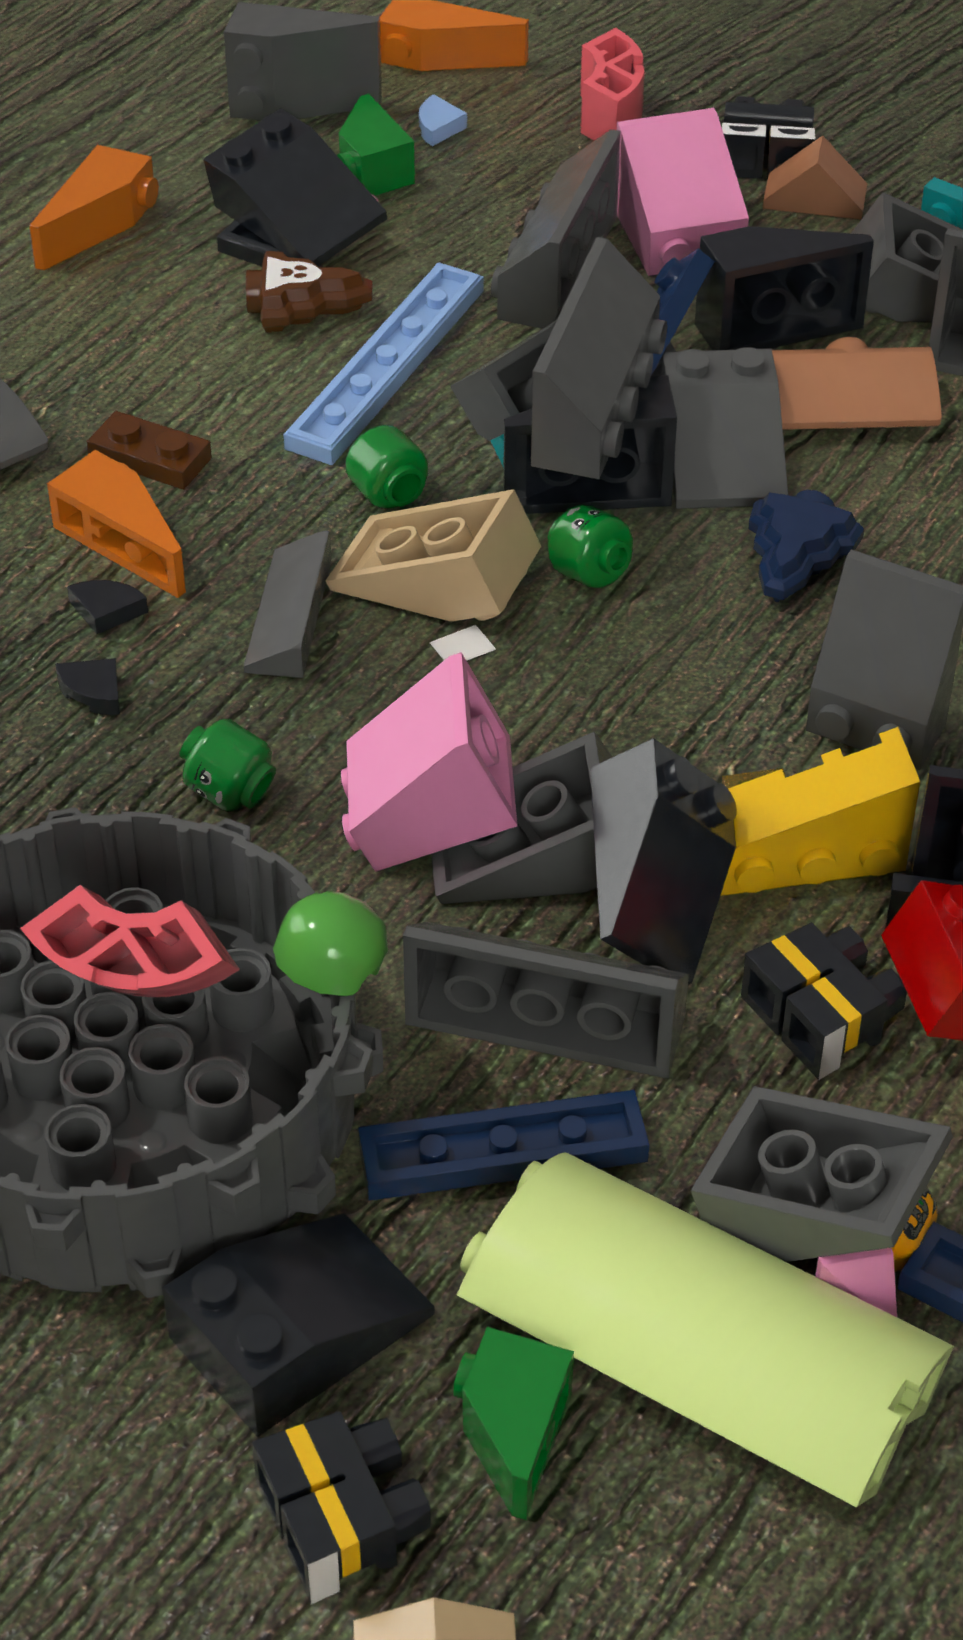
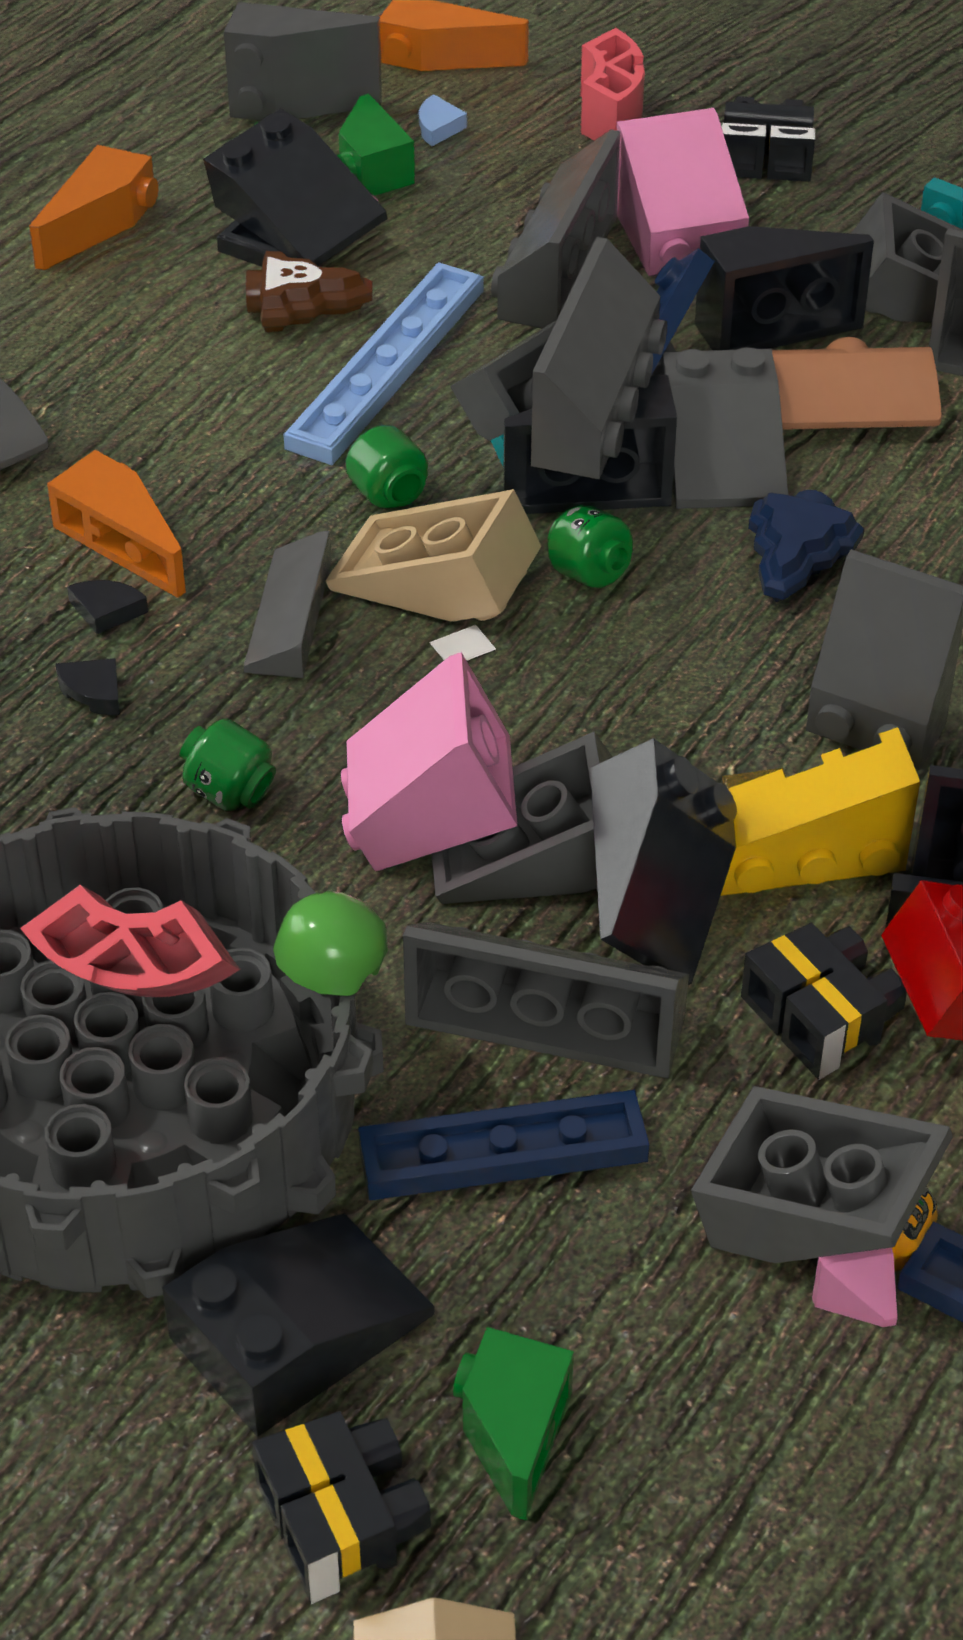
reddish brown plate [87,410,212,490] -> none
yellowish green cylinder [457,1152,954,1507] -> none
nougat slope [763,136,868,220] -> none

